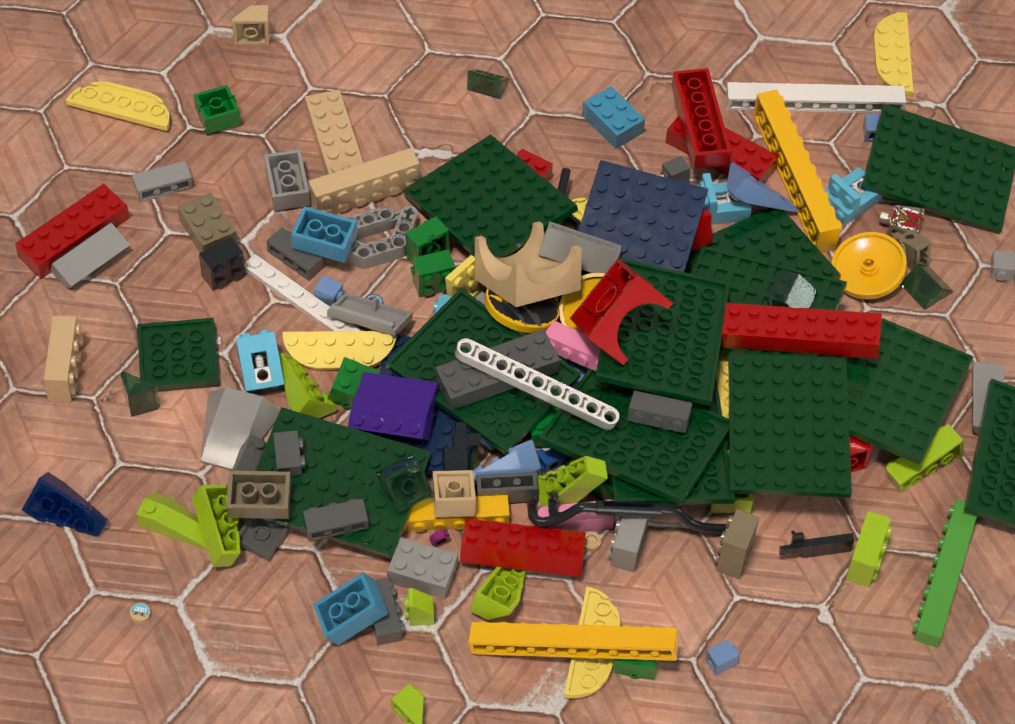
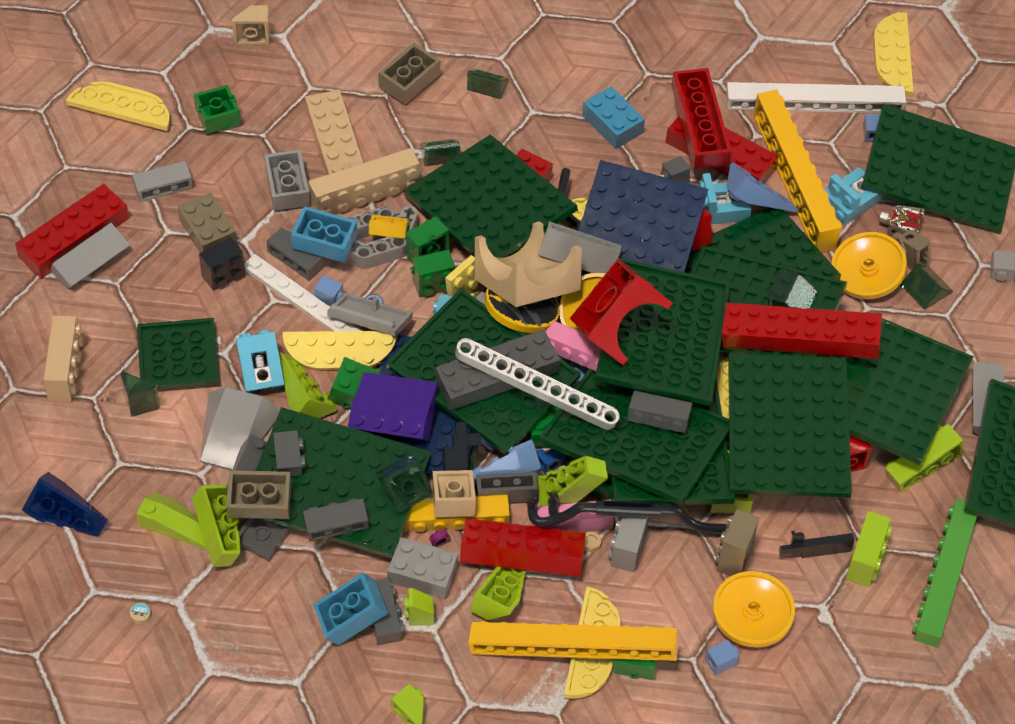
none -> yellow slope [369,215,409,239]
none -> dark tan brick [378,43,441,105]
none -> clear green slope [420,139,460,166]
none -> yellow dish [713,571,795,648]

